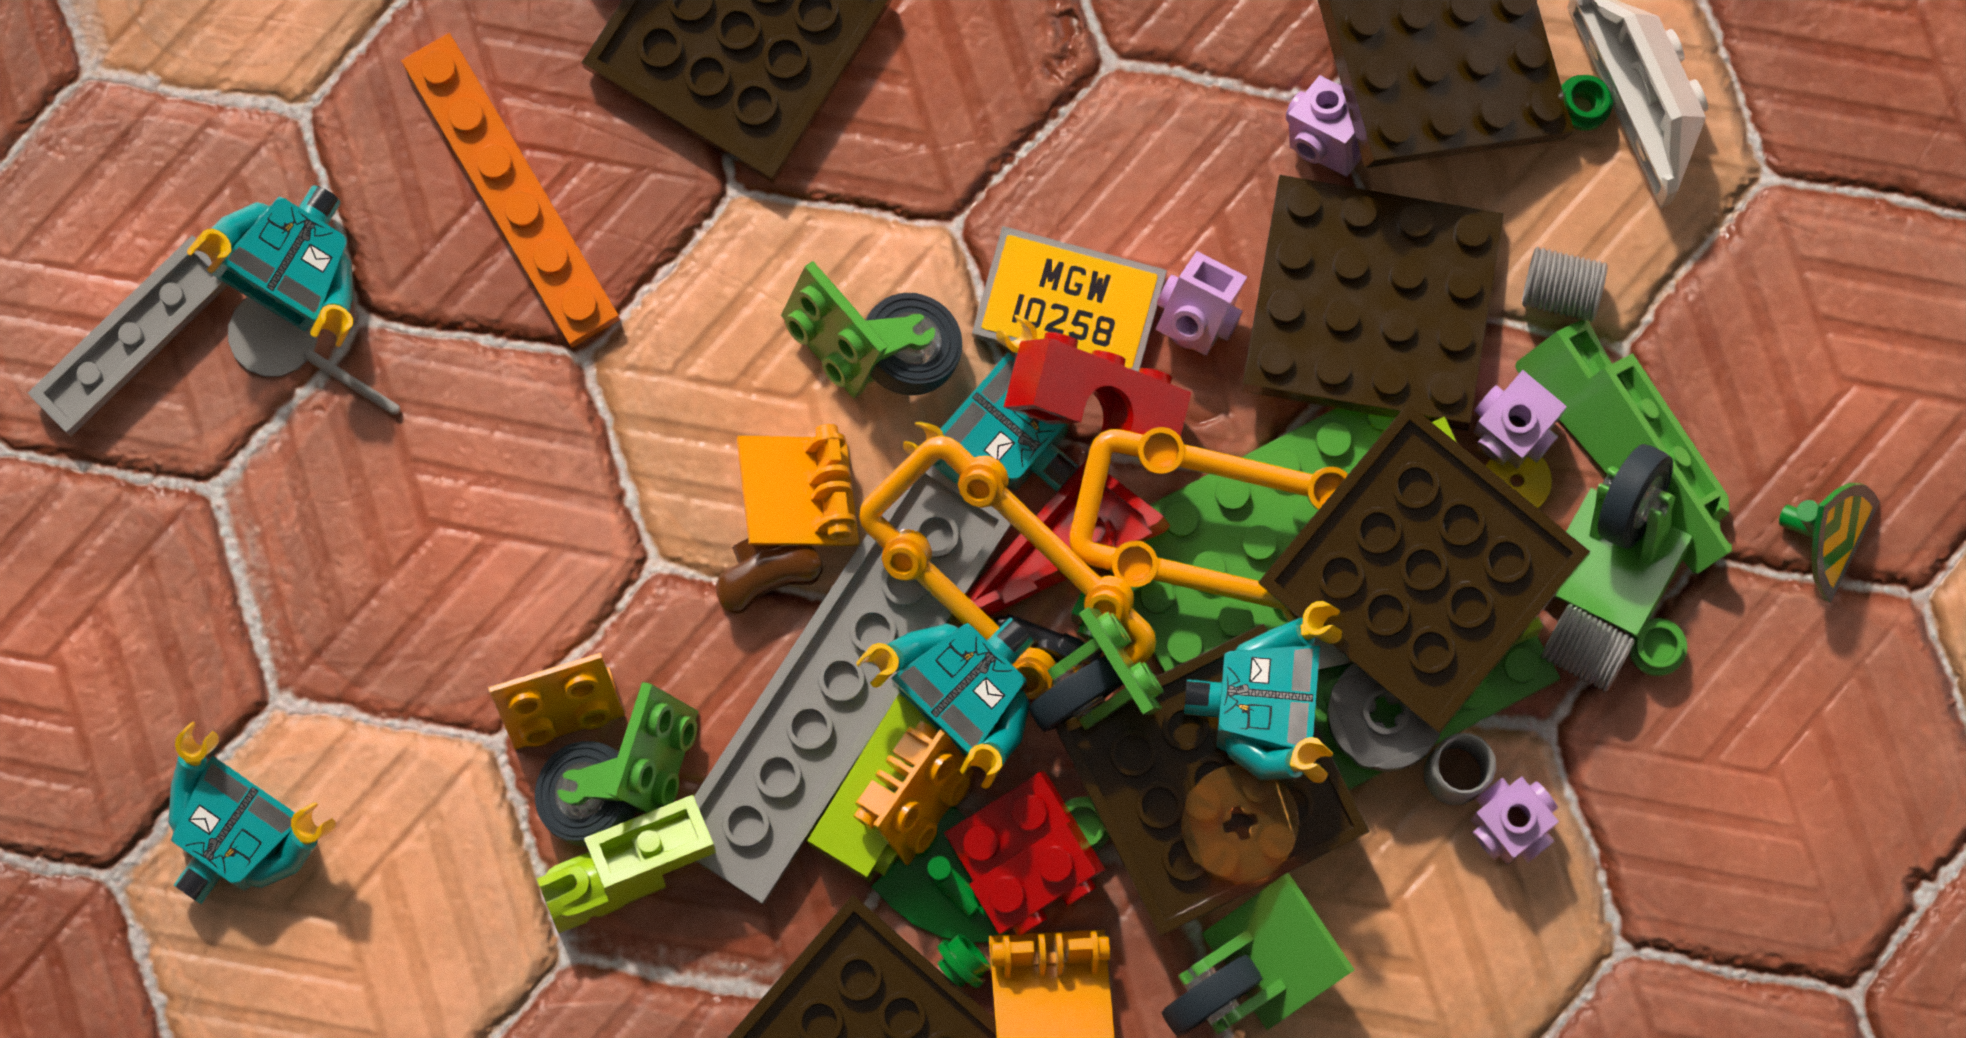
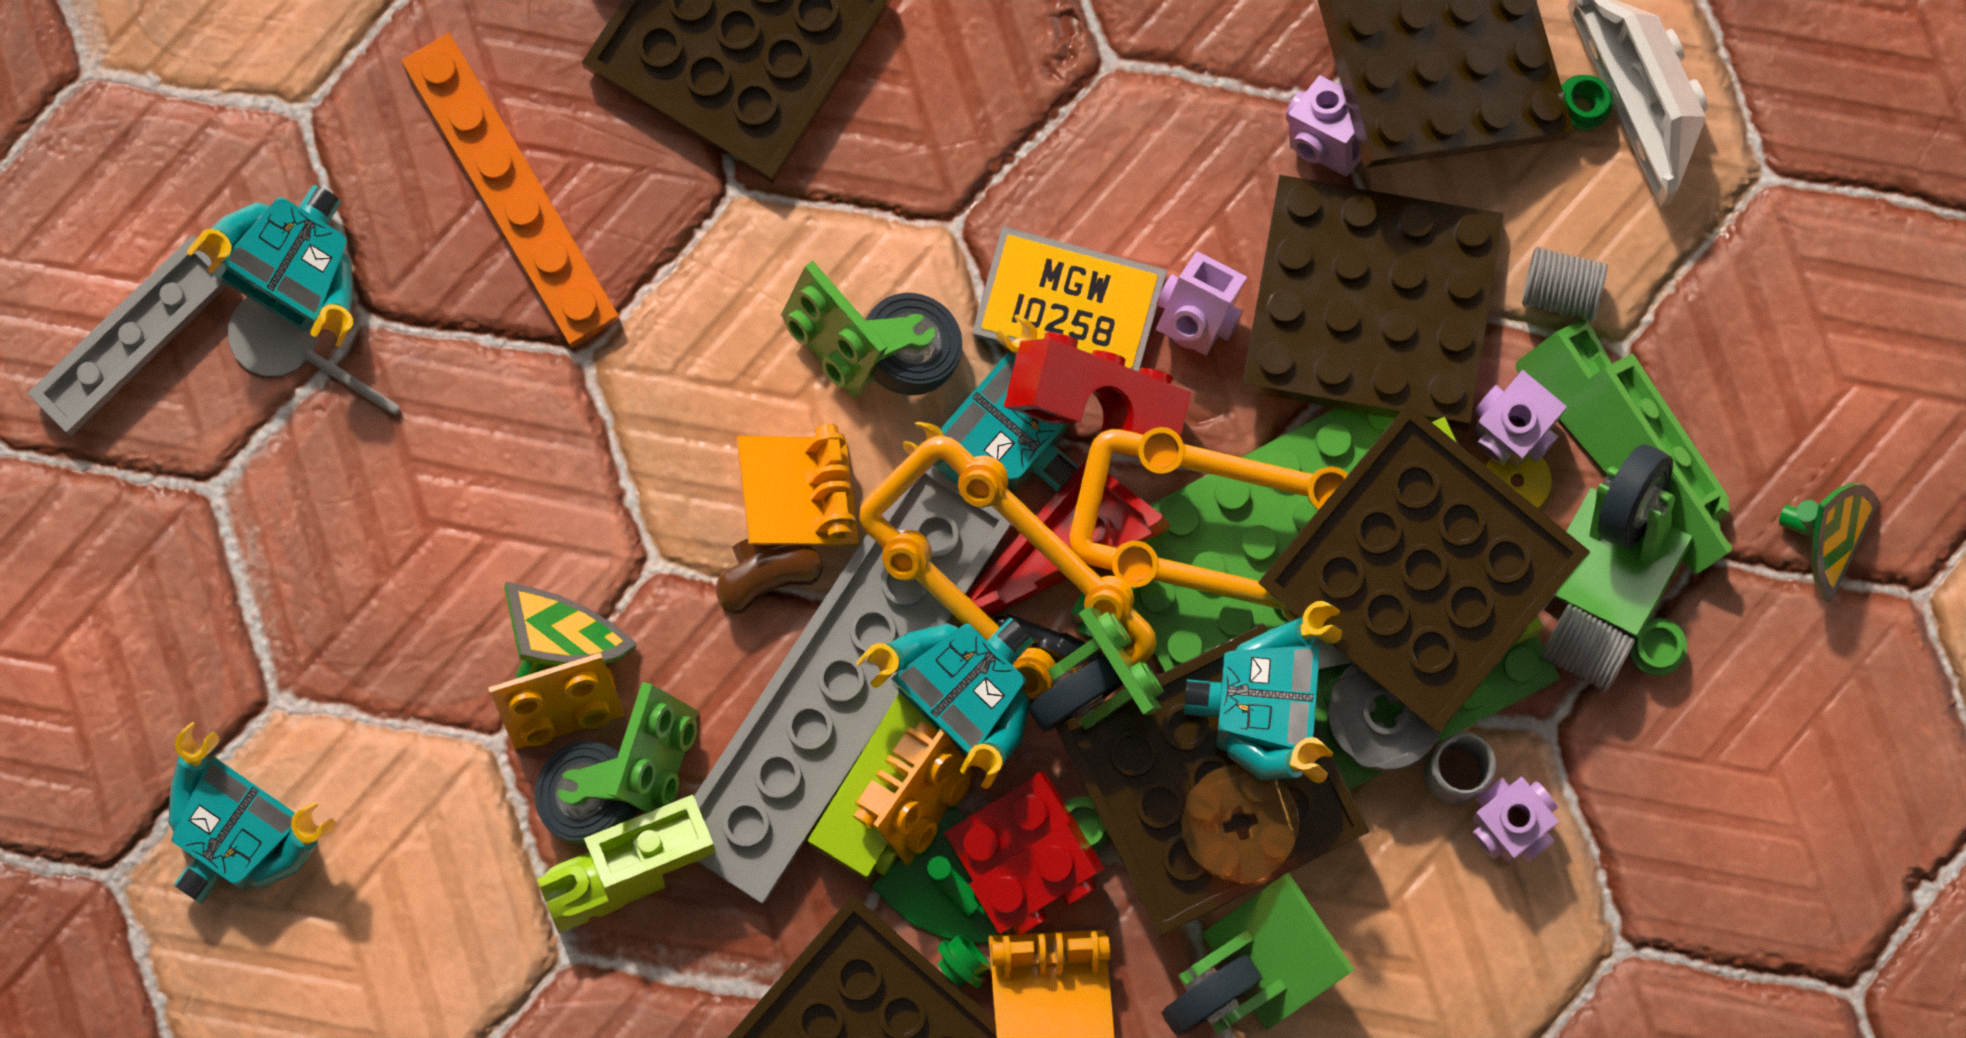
none -> shield [504,582,637,678]

